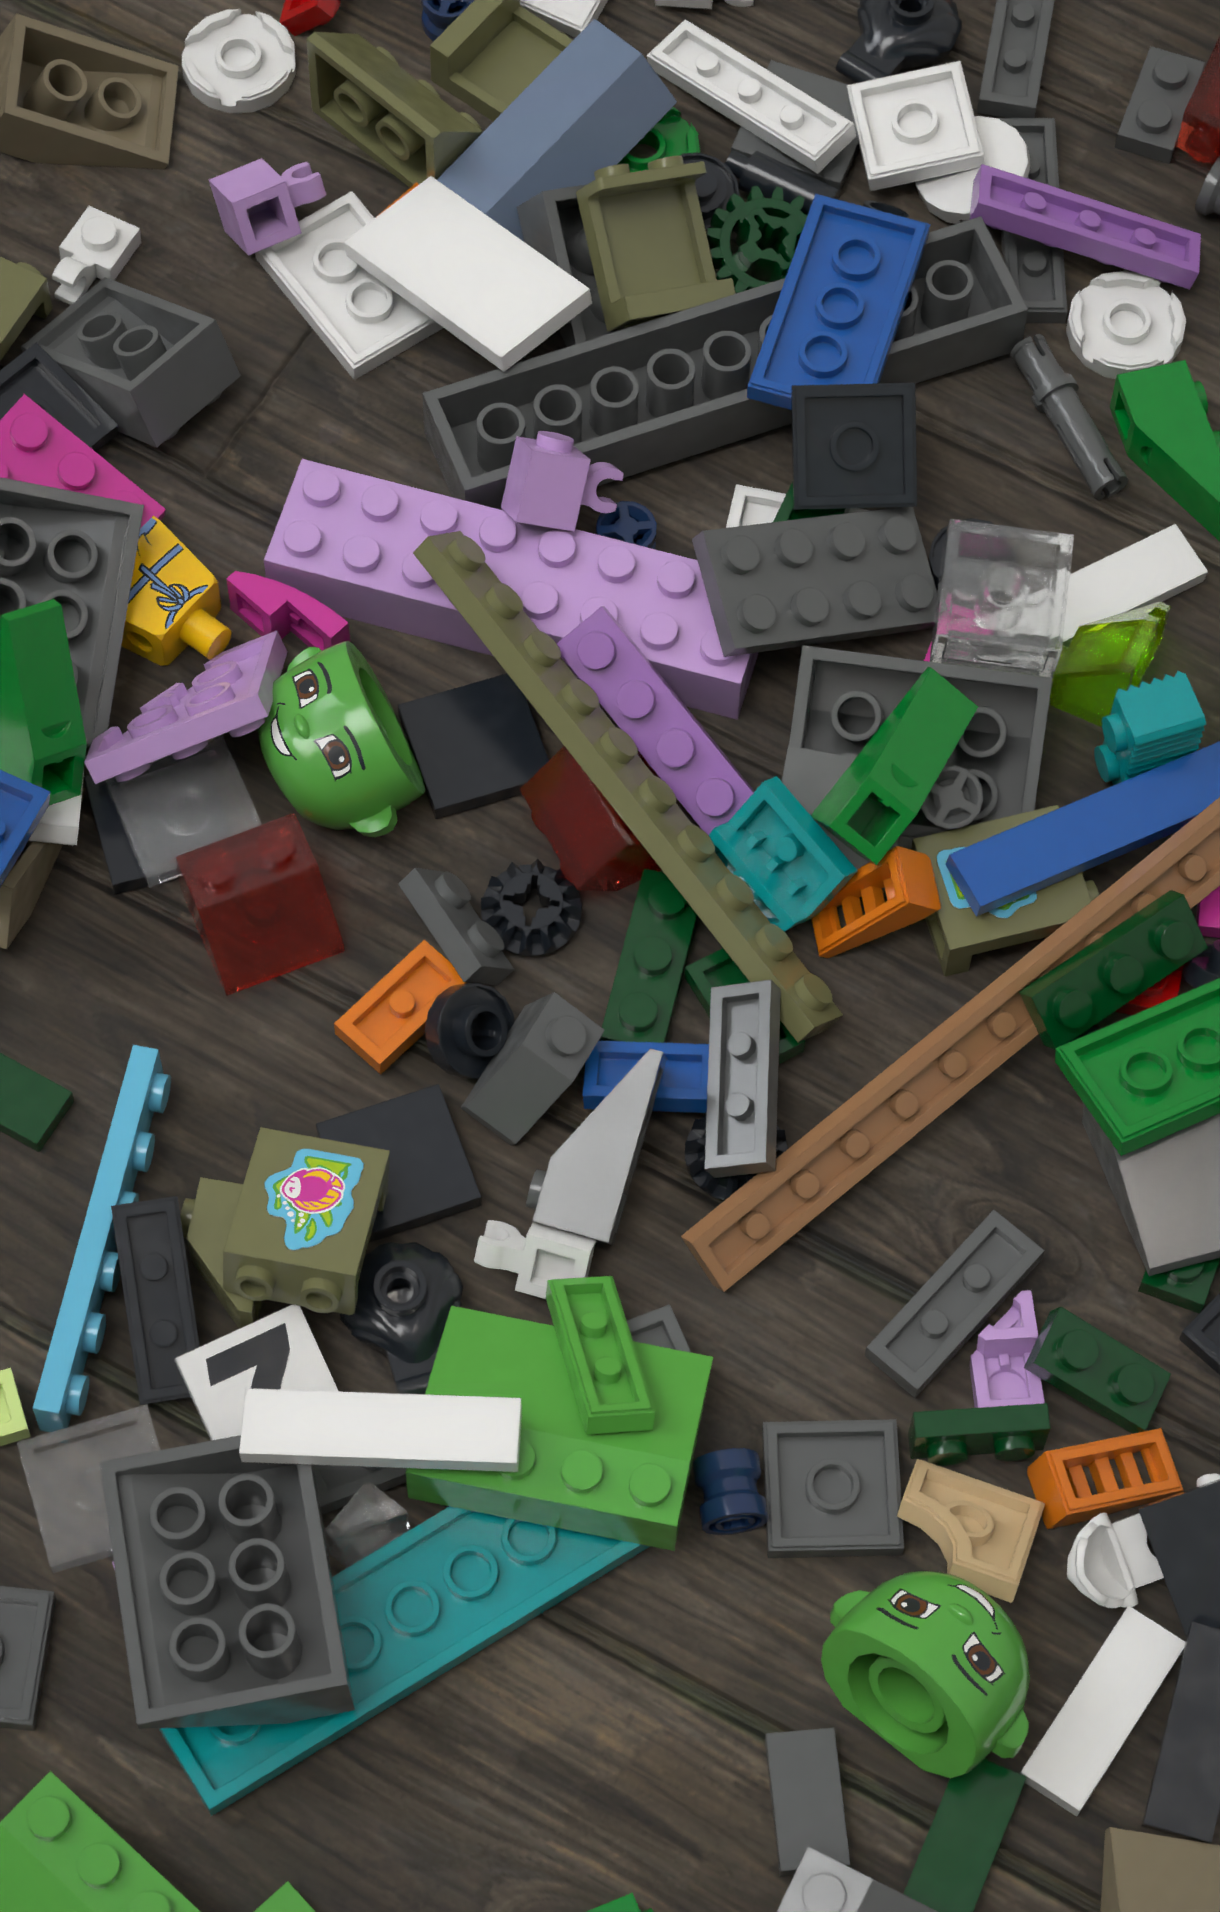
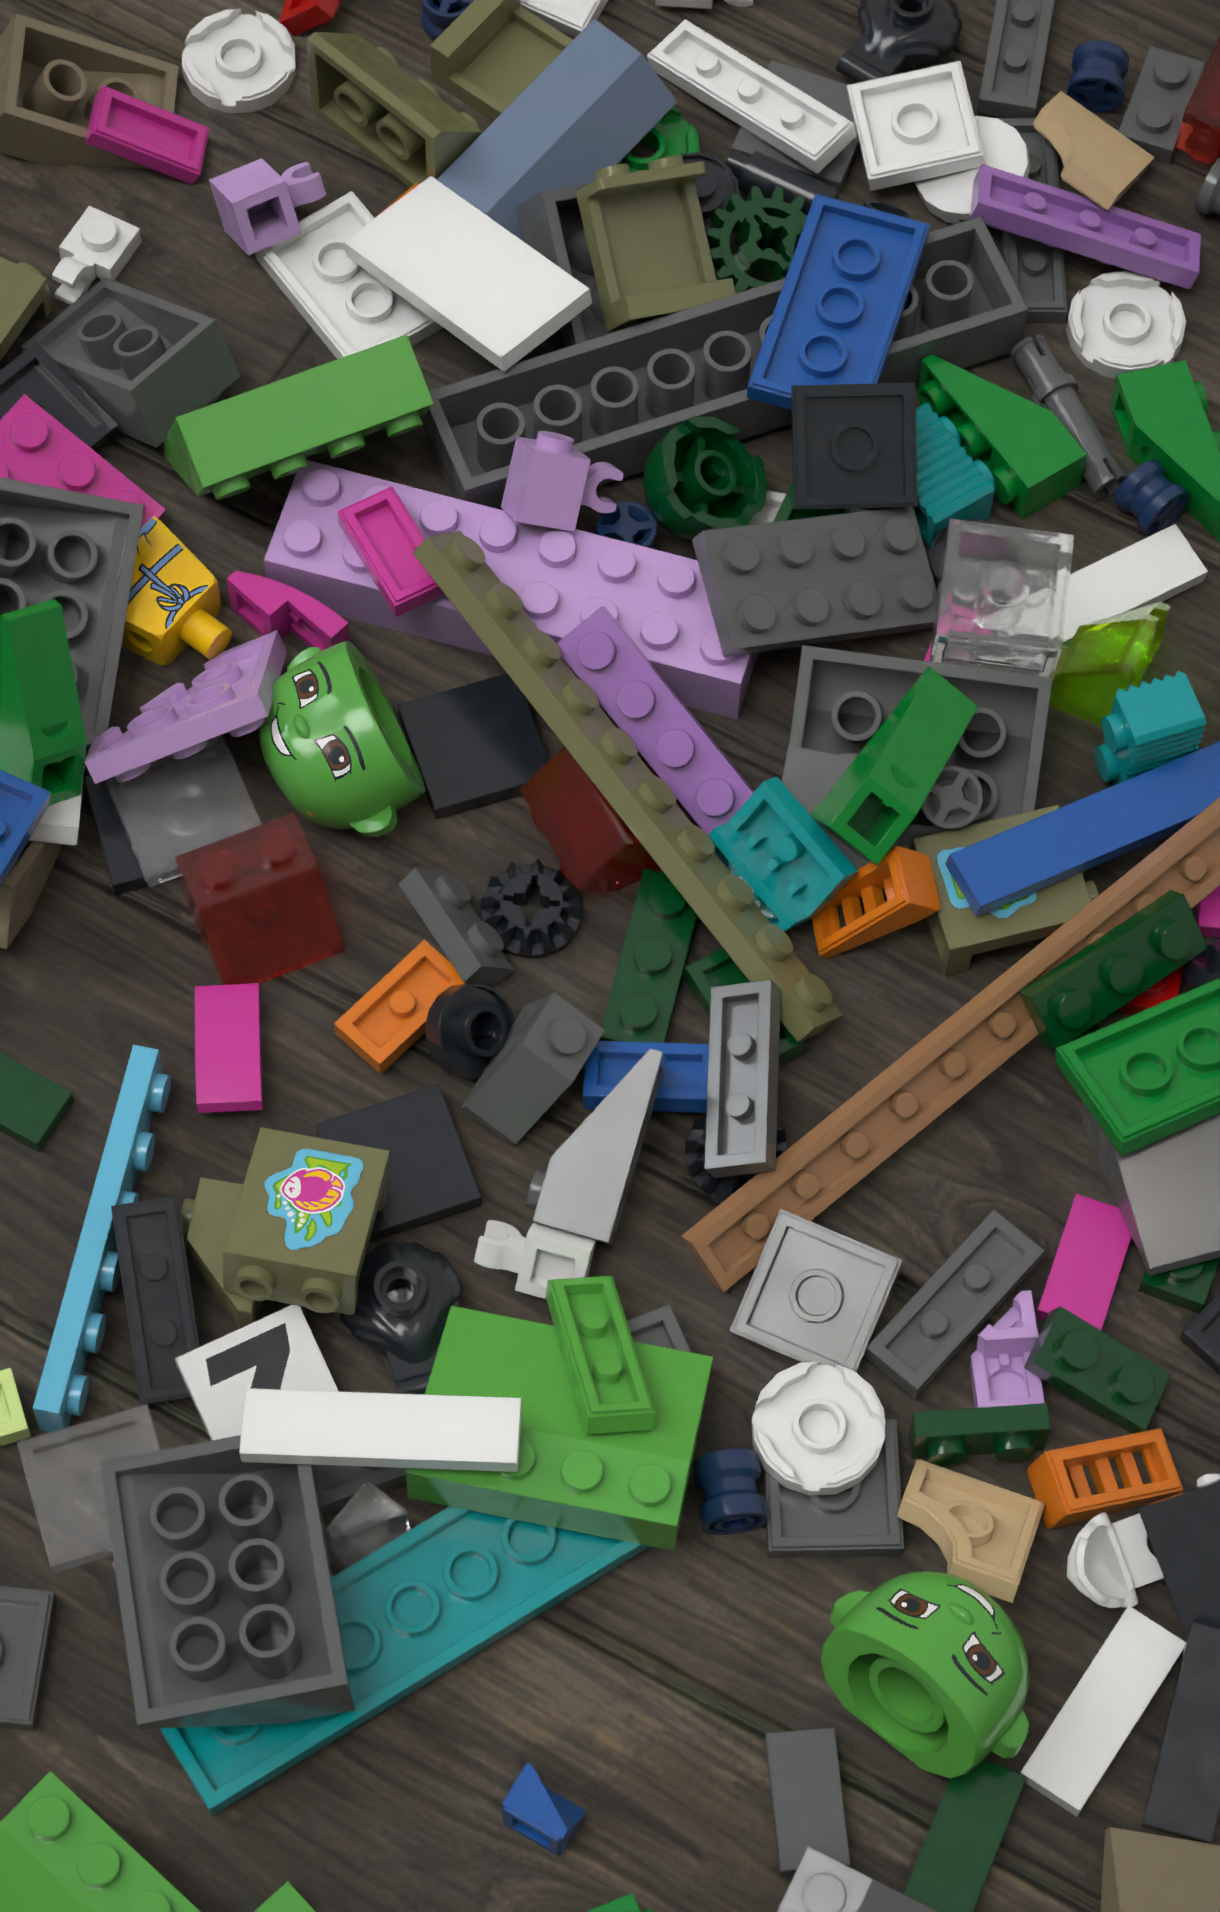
none -> dark pink tile [85,85,210,185]
none -> bright green slope [161,334,434,500]
none -> dark pink slope [195,983,262,1113]
none -> dark pink tile [337,486,444,617]
none -> blue slope [502,1762,585,1856]
none -> dark green cylinder [642,416,768,541]
none -> tile [729,1209,904,1373]
none -> white tile [751,1362,885,1496]
none -> teal brick [913,403,996,549]
none -> green slope [917,354,1087,520]
none -> tan tile [1032,91,1155,210]
none -> dark pink tile [1035,1194,1131,1330]
none -> dark blue wheel [1067,40,1130,113]
none -> dark blue wheel [1113,459,1190,536]

